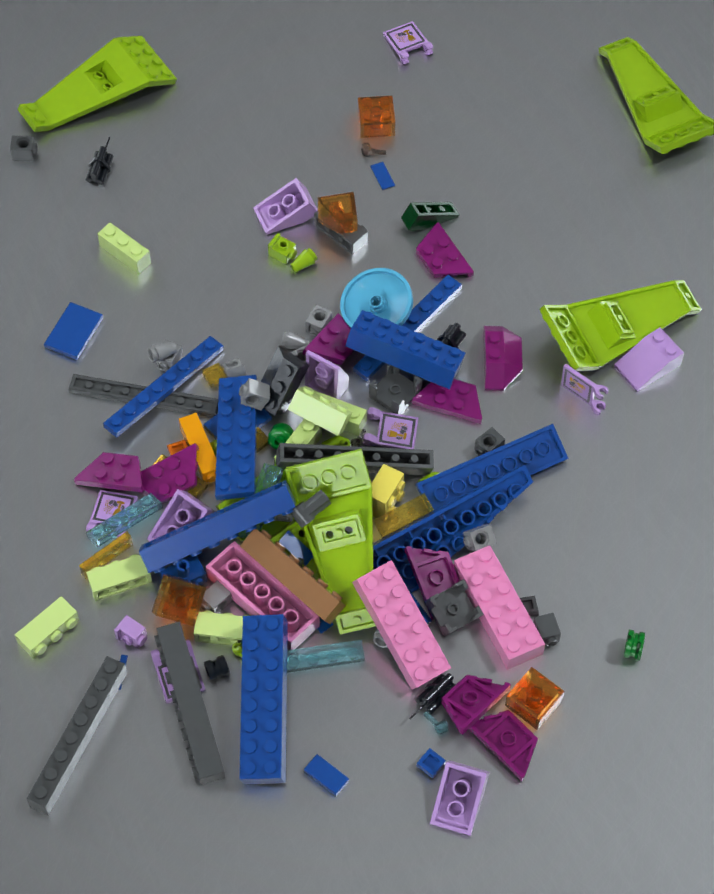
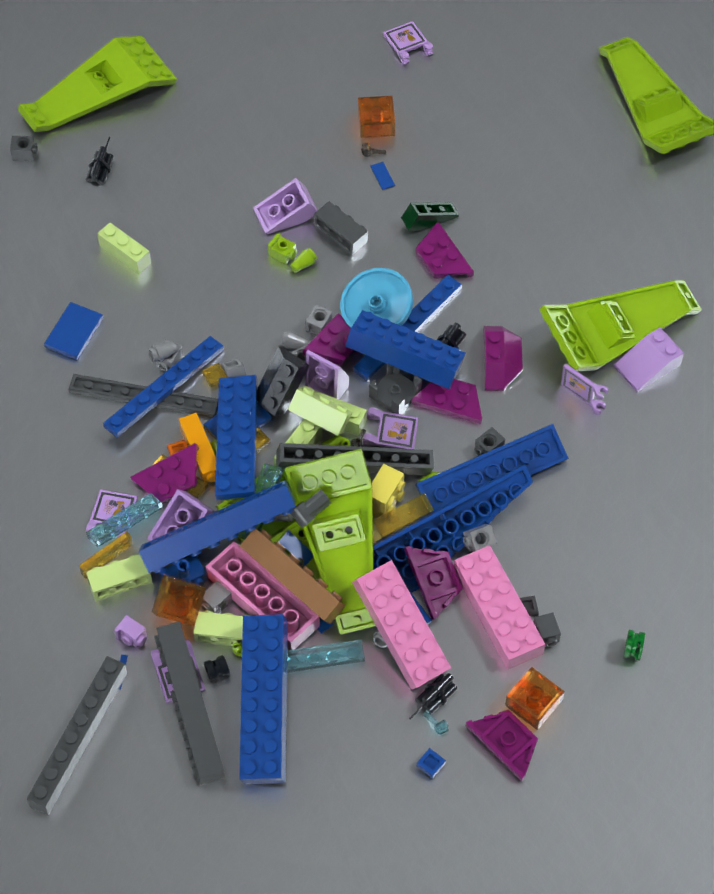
yellowish green brick [15,596,79,659] -> none
magenta wing [74,452,144,493] -> none
light grey brick [239,378,270,410] -> none
green head [268,423,294,450] -> none
blue tile [304,754,349,796] -> none
clear orange slope [318,192,358,234] -> none
dark grey panel [424,579,484,637] -> none
lavender slope [430,760,490,836] -> none
magenta wing [441,675,511,735] -> none

